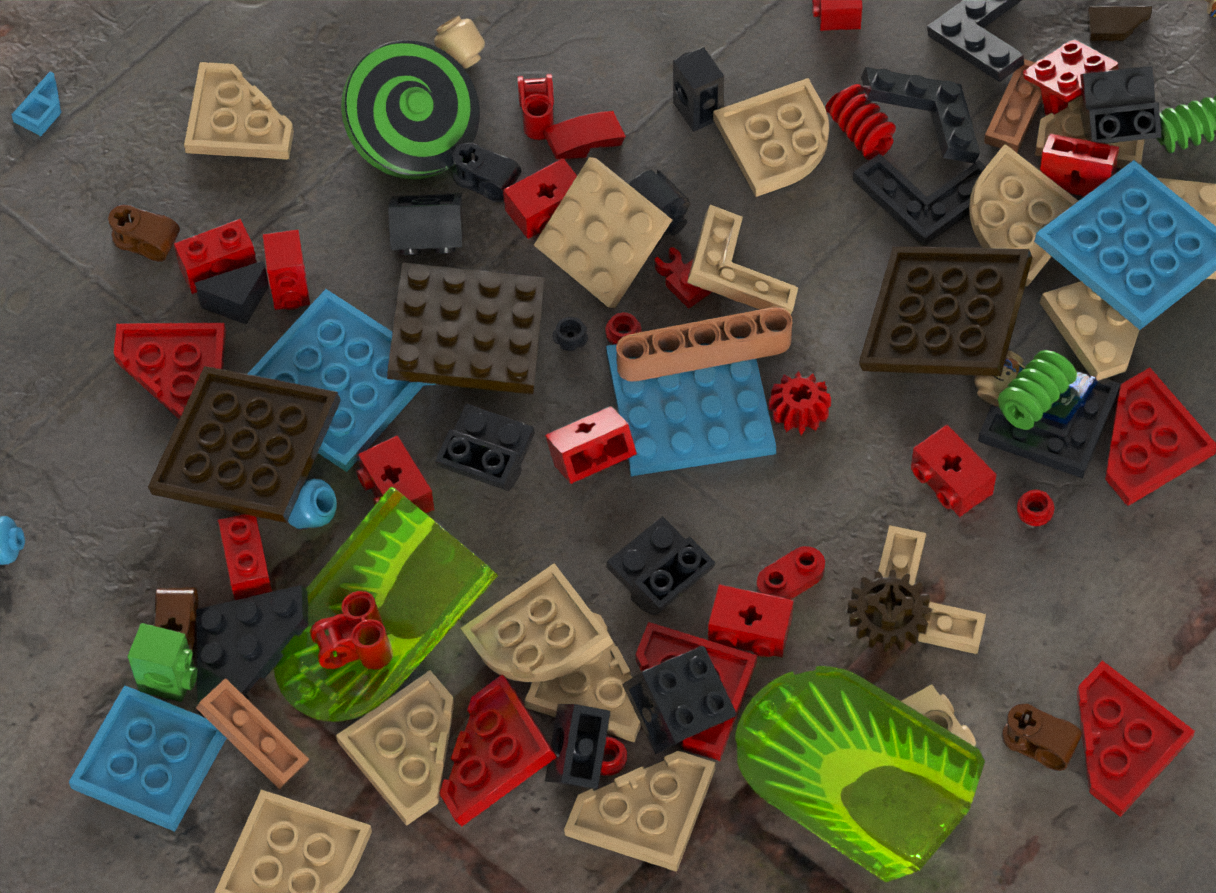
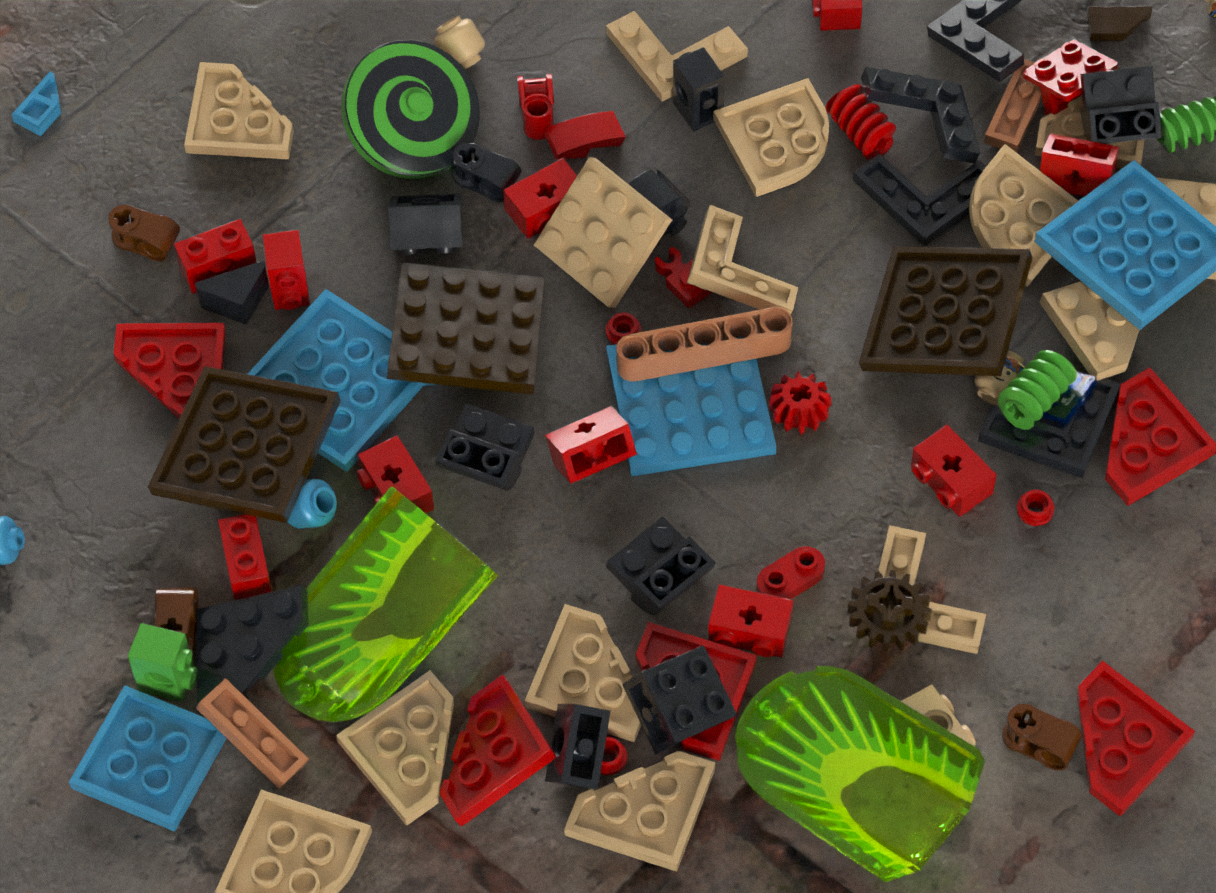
red piece [310,591,393,670] -> none
tan plate [460,563,614,682] -> none
black plate [553,317,588,351] -> none
none -> tan plate [606,11,748,102]

